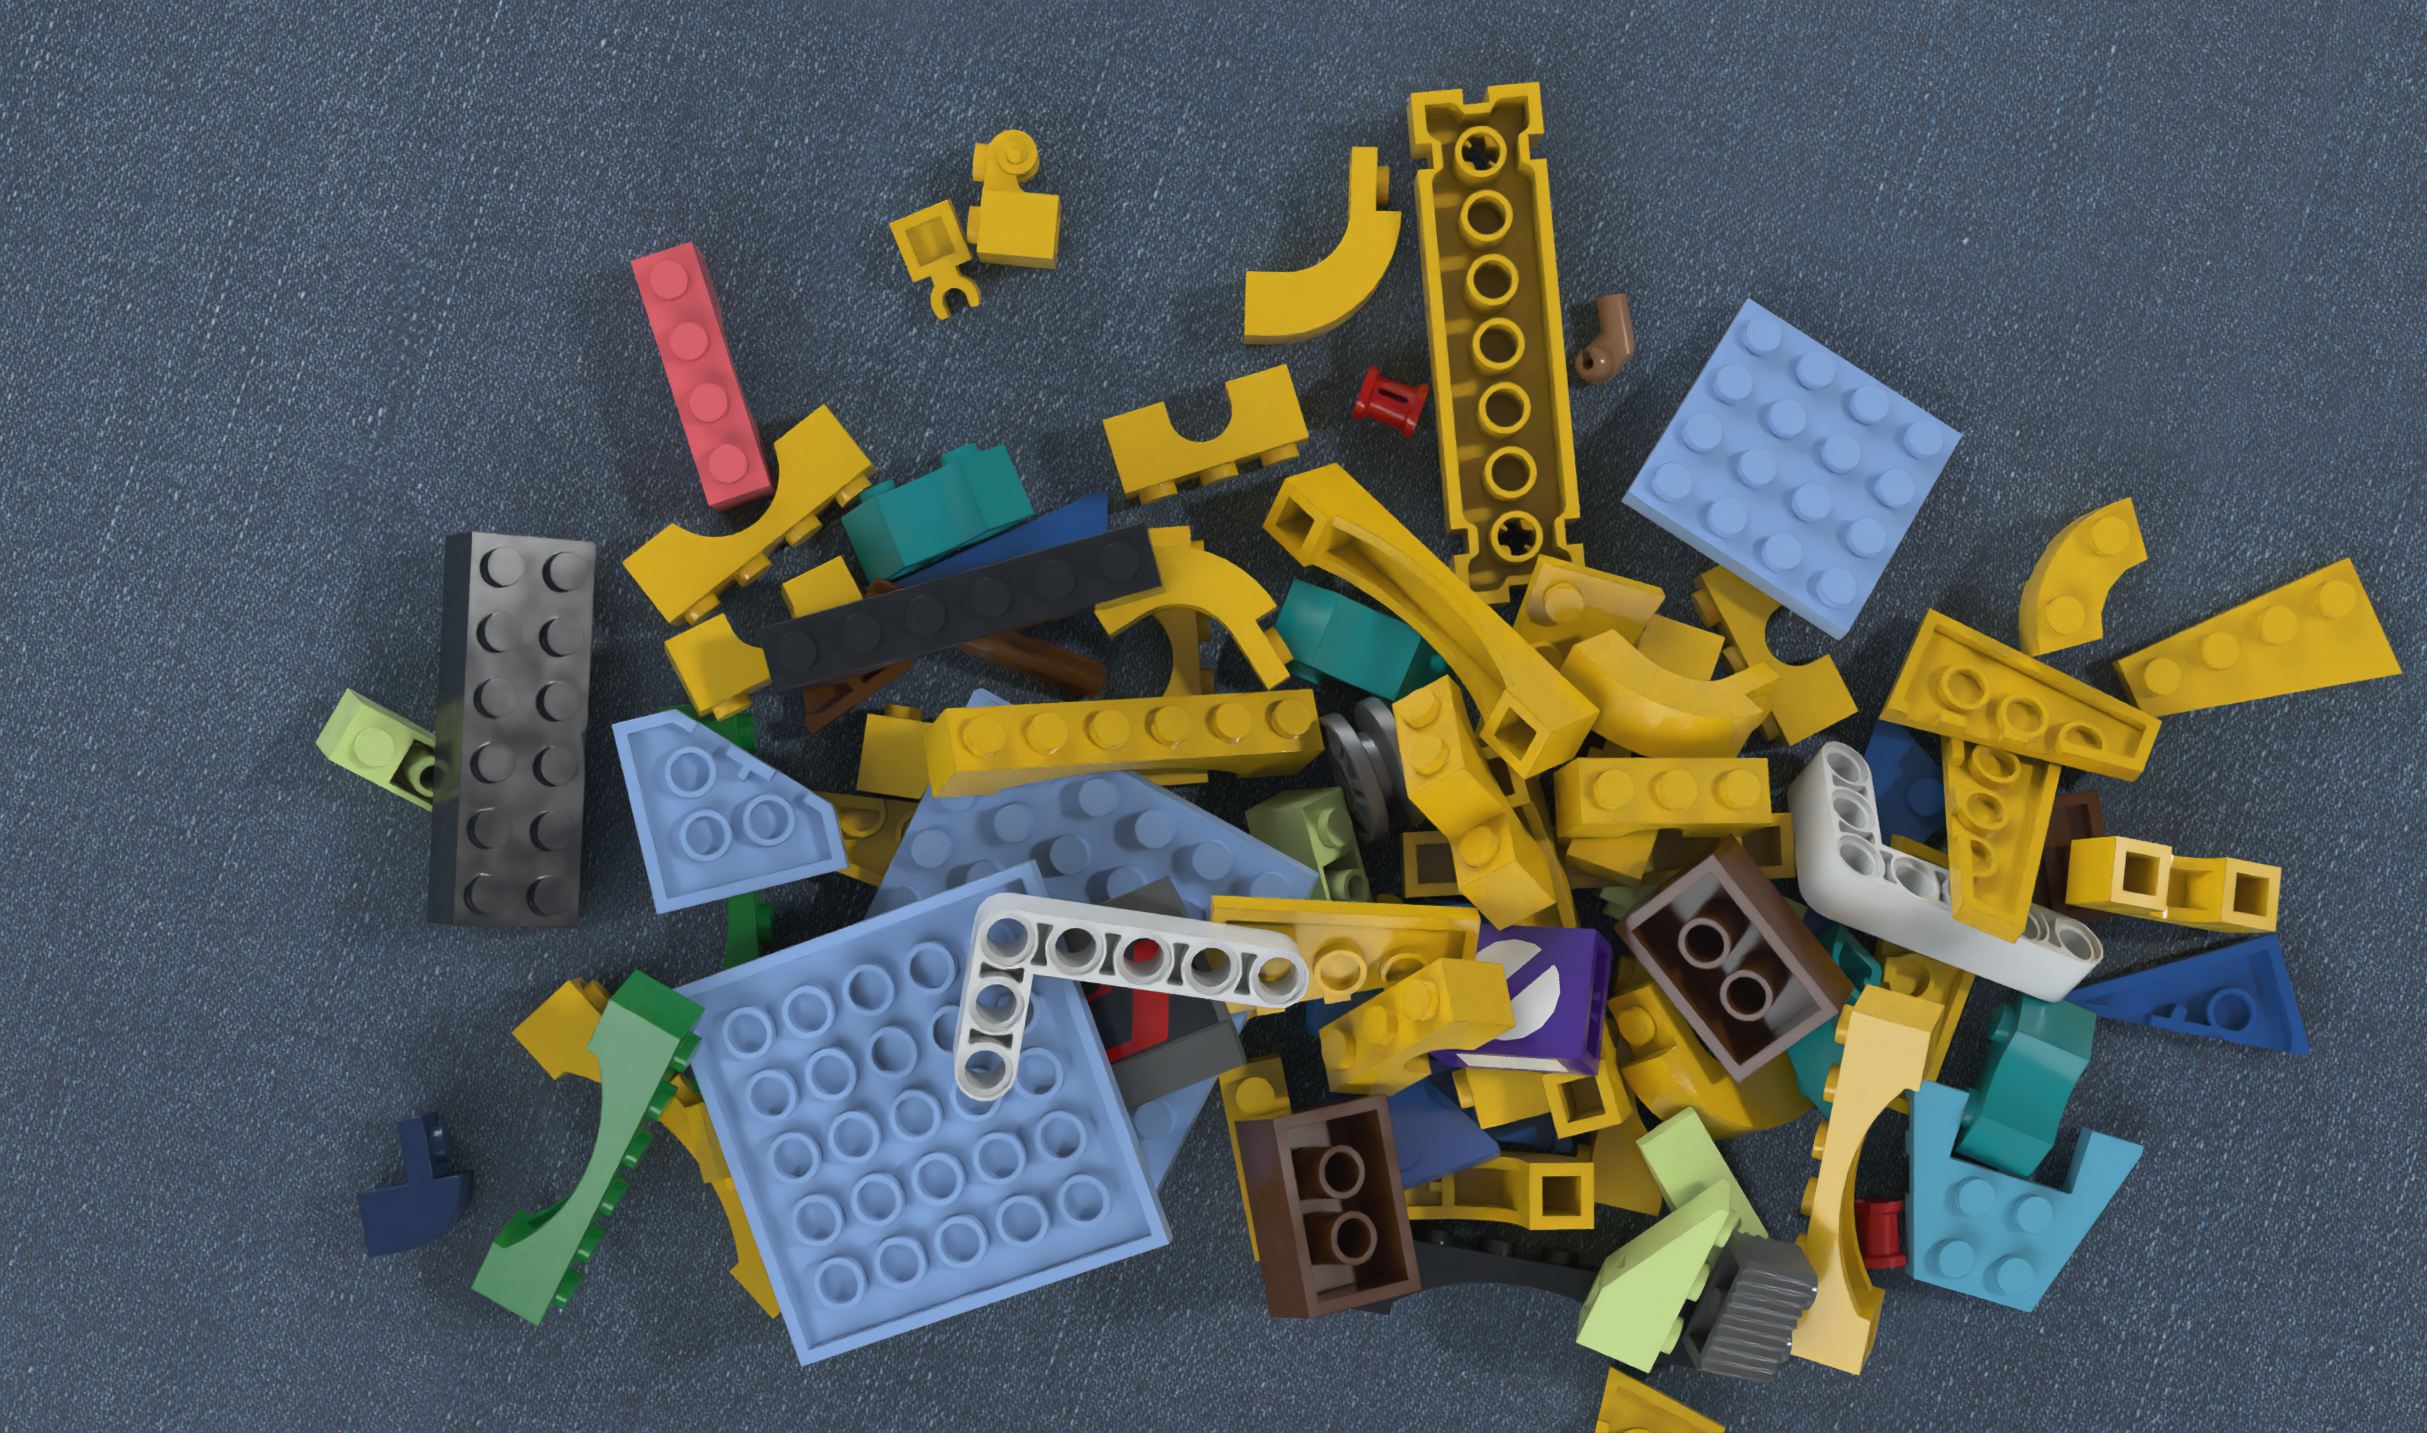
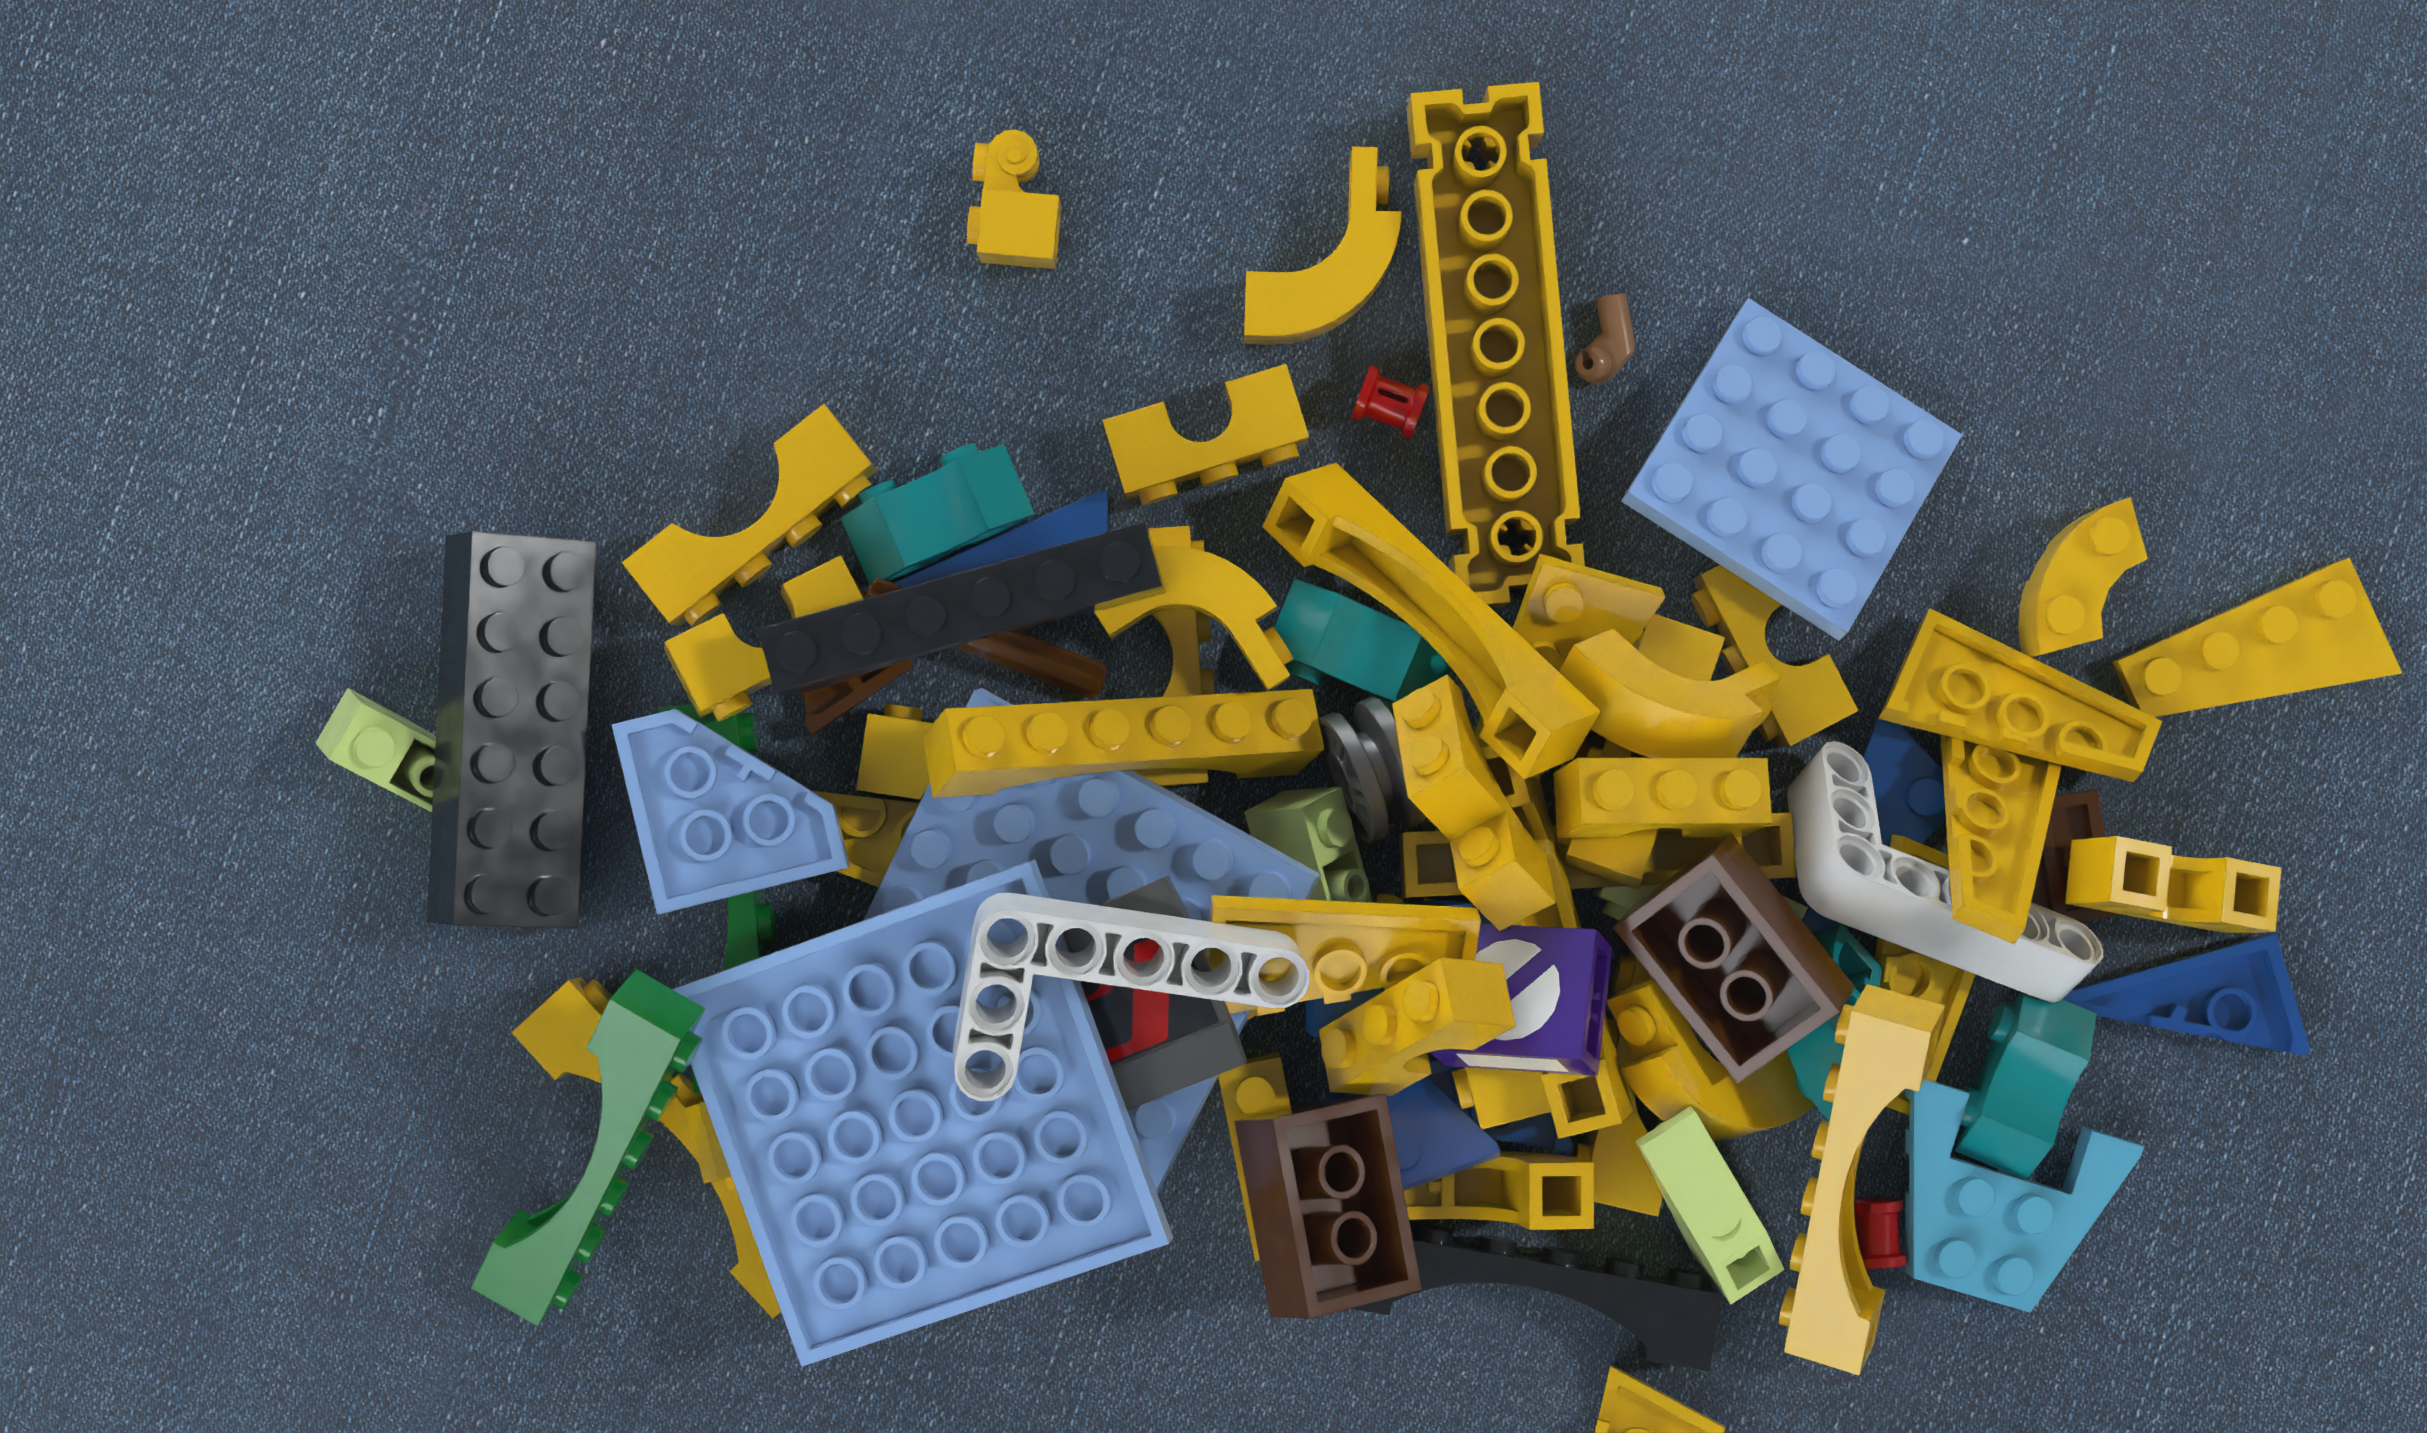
dark blue brick [357,1111,474,1258] -> none
coral arch [630,241,778,513] -> none
yellow plate [889,199,982,320] -> none
yellowish green slope [1576,1179,1737,1373] -> none
dark grey brick [1682,1229,1818,1384] -> none

